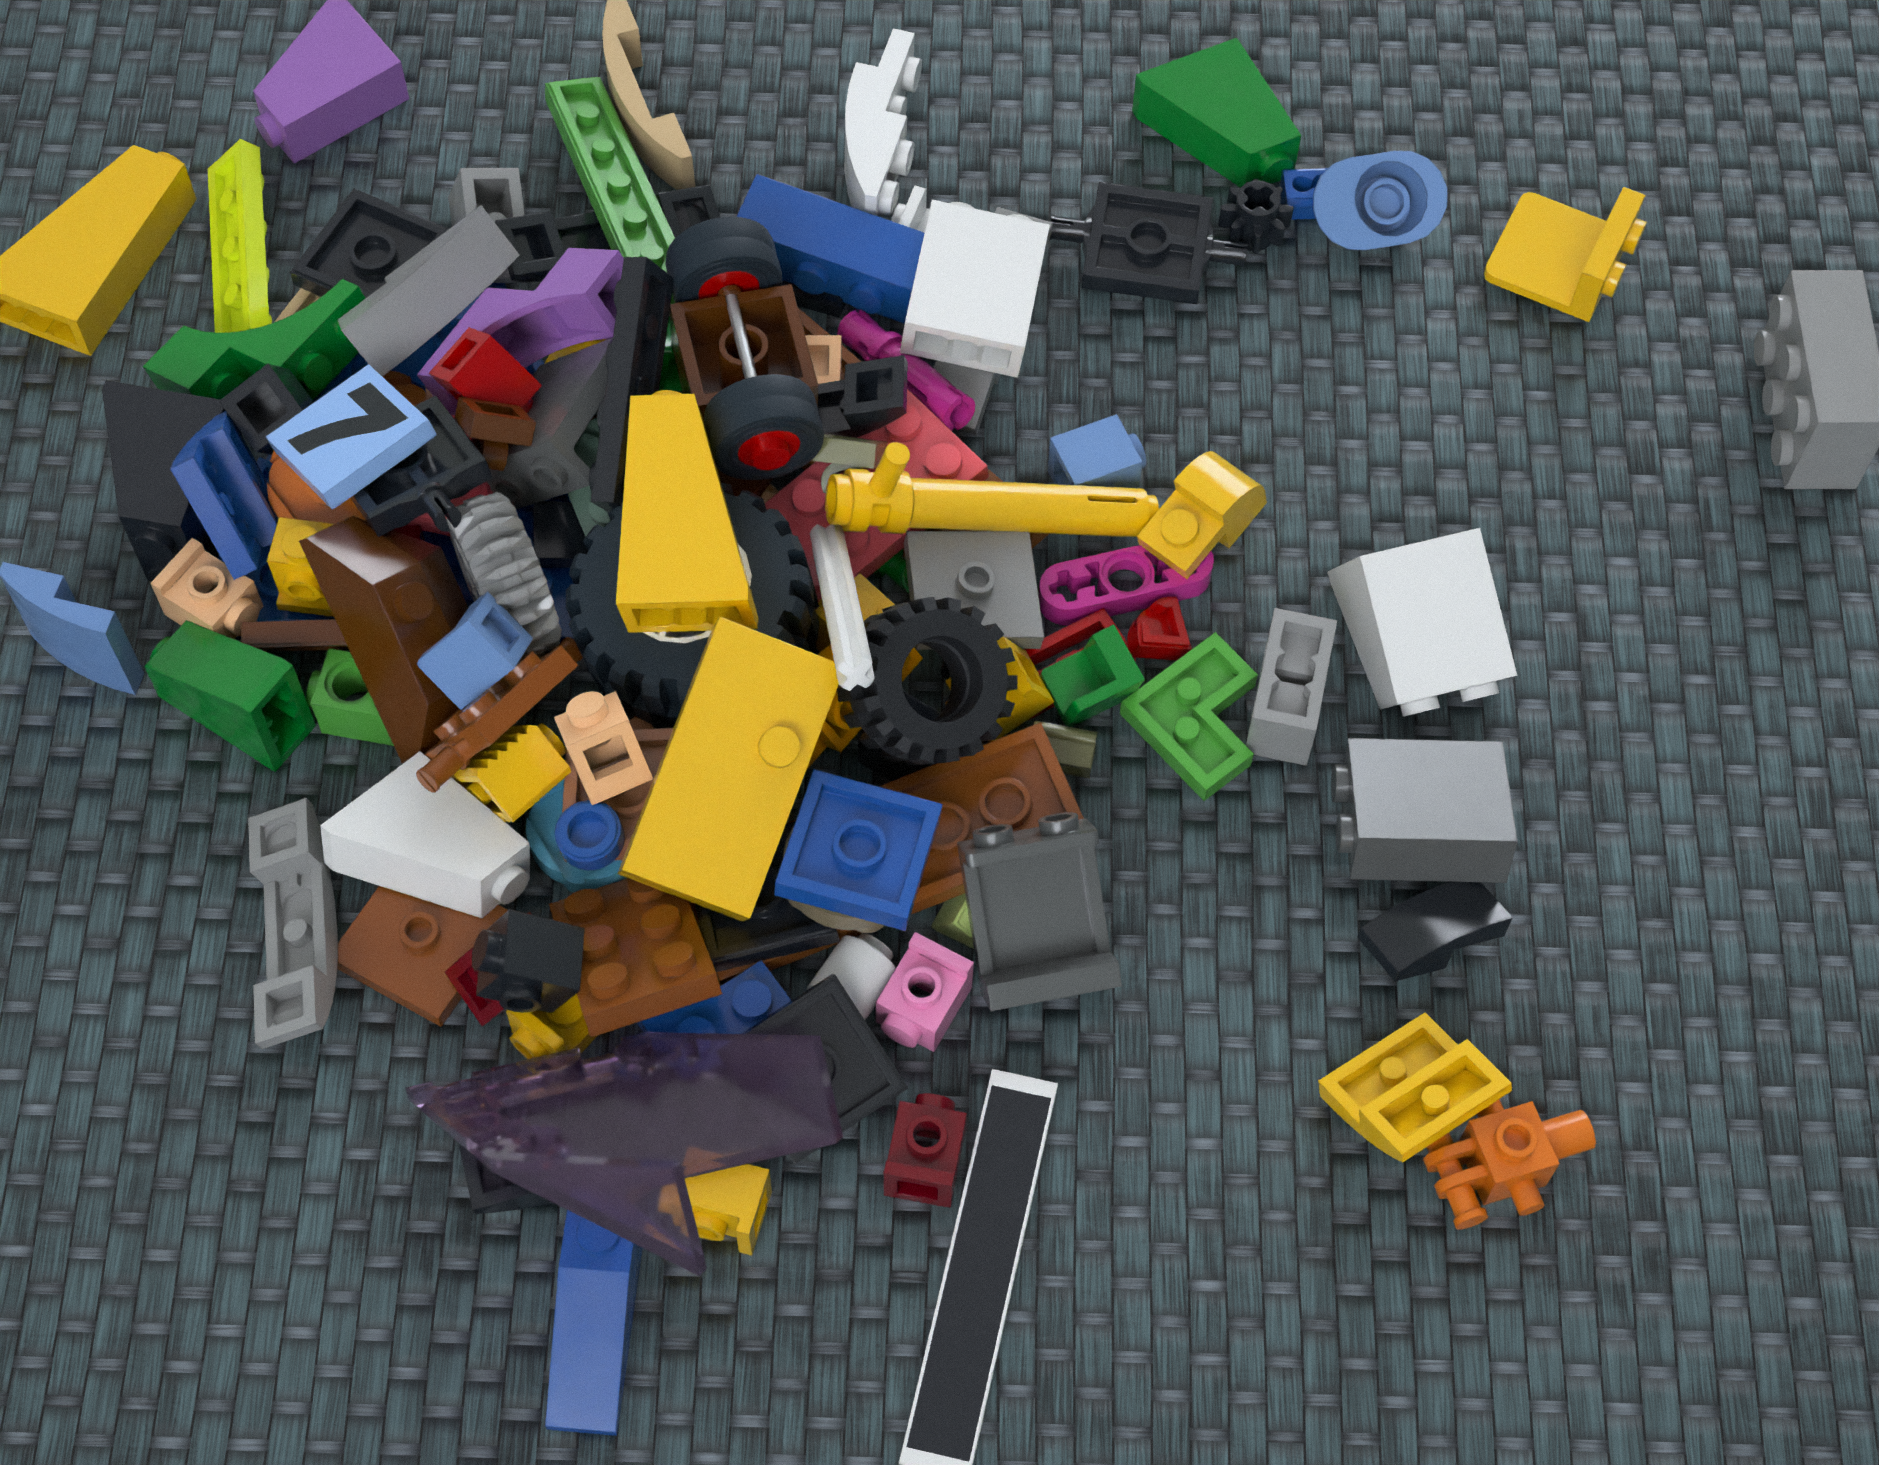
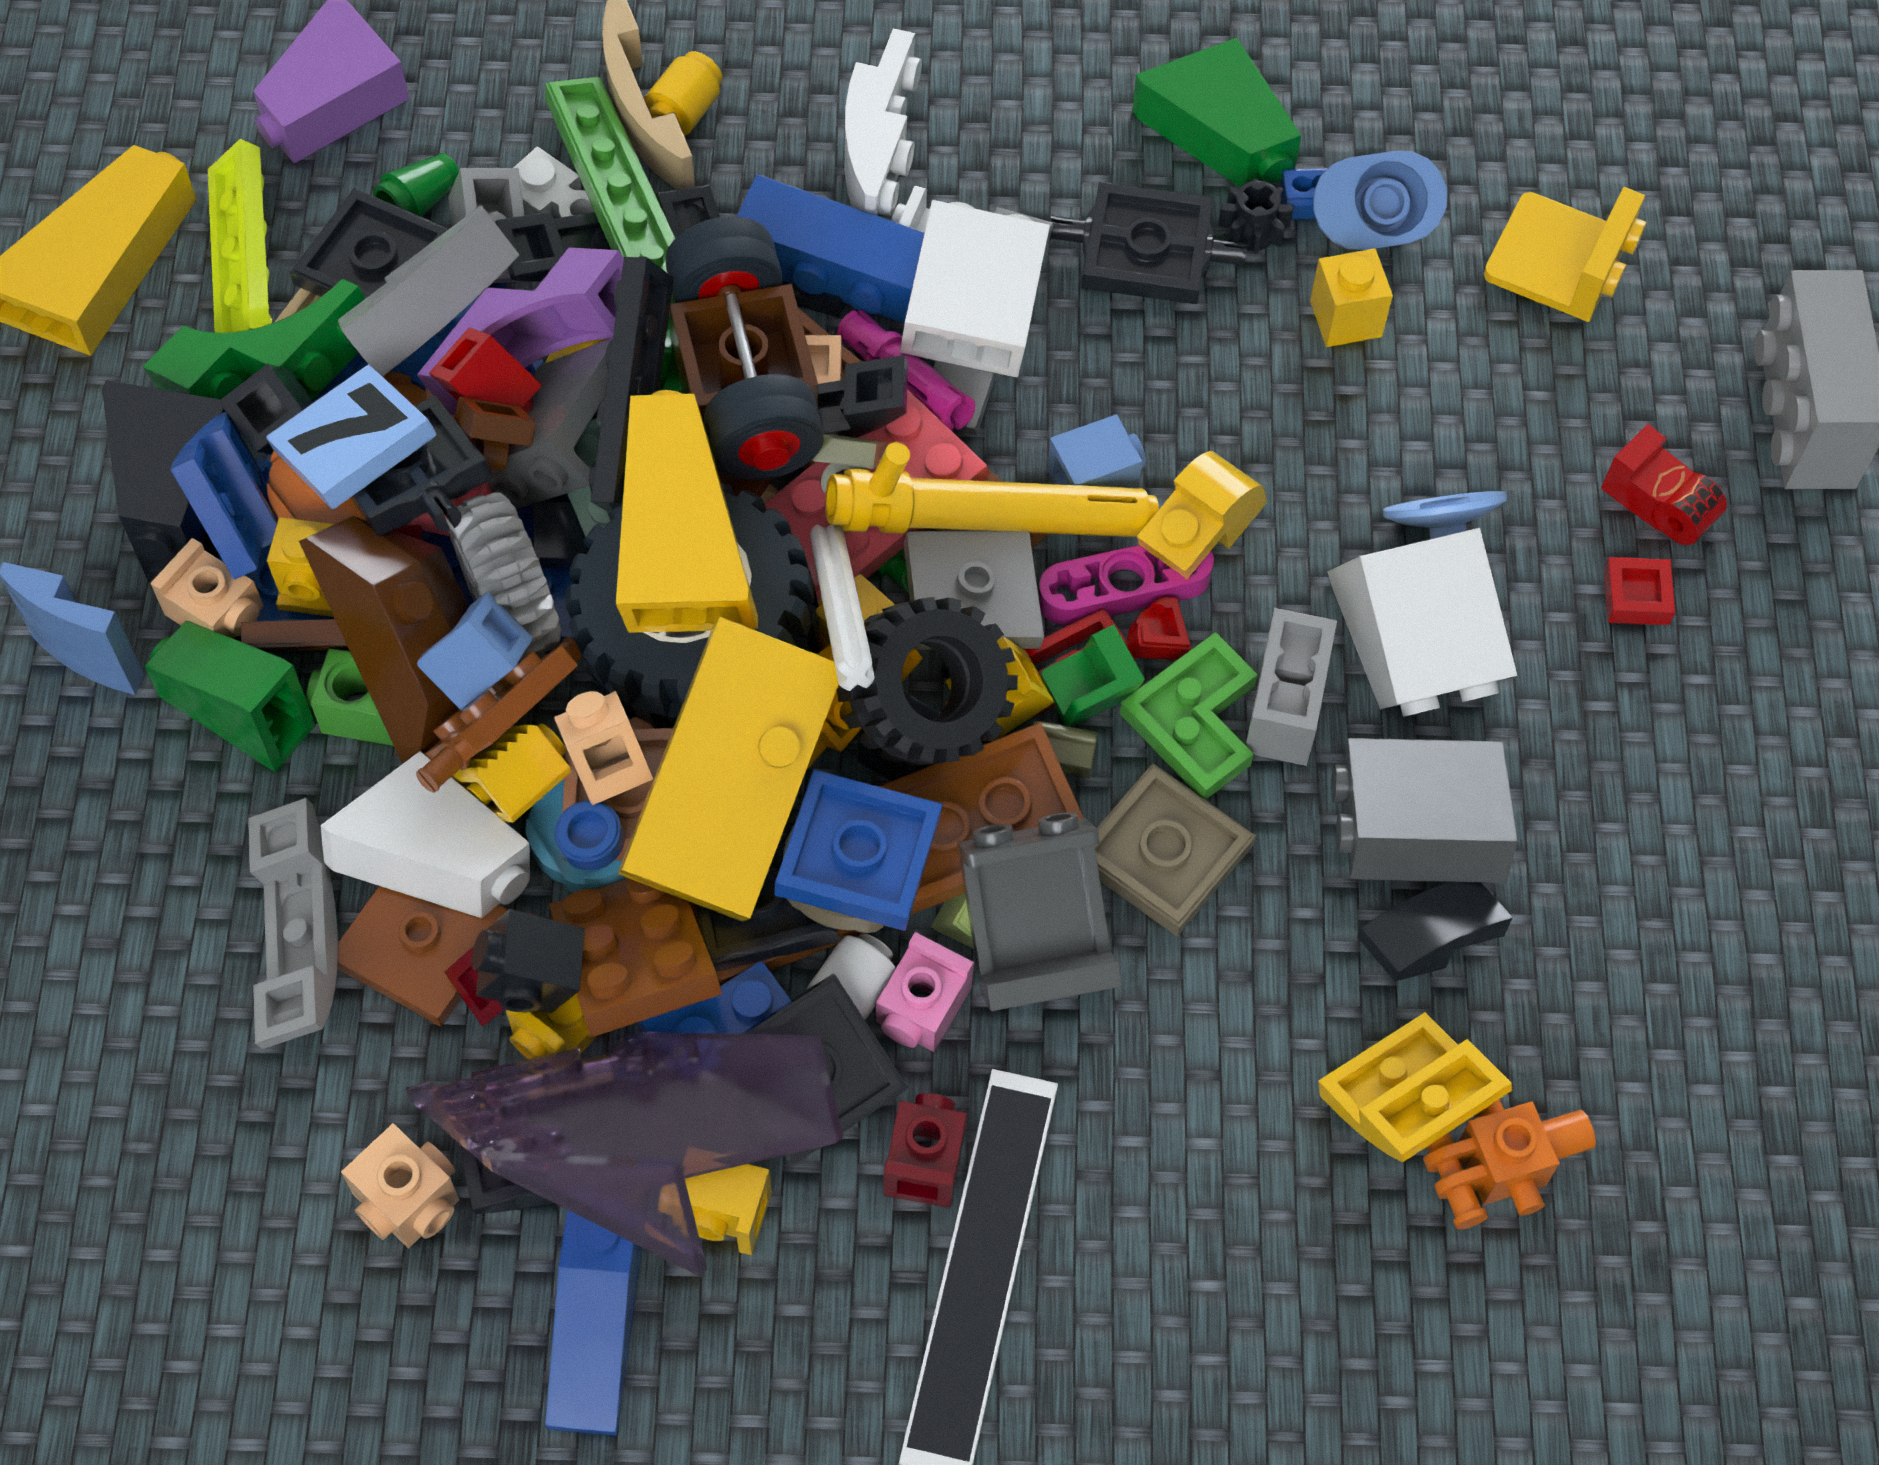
none -> light nougat brick [341,1123,459,1249]
none -> green cone [373,153,459,217]
none -> white plate [513,146,594,218]
none -> yellow brick [644,51,723,136]
none -> dark tan tile [1095,763,1256,937]
none -> yellow brick [1310,248,1393,347]
none -> light blue dish [1383,491,1507,539]
none -> red leg [1601,424,1727,545]
none -> red plate [1603,557,1675,625]

